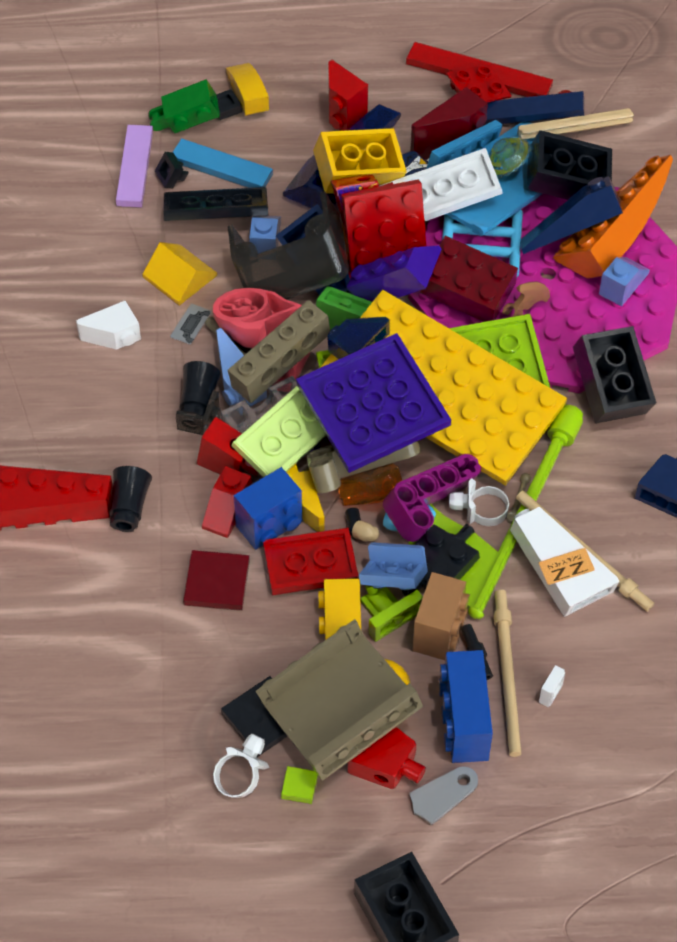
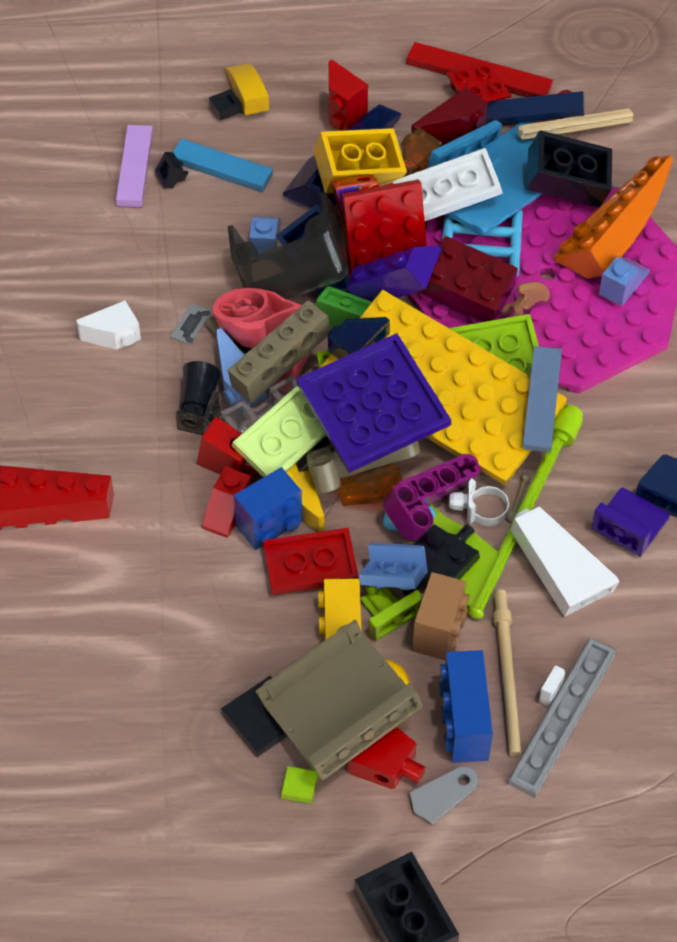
black plant [110,466,152,532] -> none
yellow slope [143,242,217,306] -> none
green brick [148,79,220,133] -> none
black tile [164,187,269,221] -> none
dark red tile [184,550,250,610] -> none
white piece [213,734,270,798] -> none
tan arm [345,508,379,542] -> none
black bar [461,624,493,680] -> none
clear light blue piece [489,136,532,178] -> none
tan bar [516,490,655,612] -> none
dark blue wedge [520,176,623,254] -> none
clear orange sticker [539,548,595,585] -> none
black brick [573,326,657,424] -> none
none -> clear orange slope [401,128,442,177]
none -> light grey tile [508,637,617,798]
none -> sand blue tile [522,346,562,453]
none -> dark purple bracket [591,487,670,557]

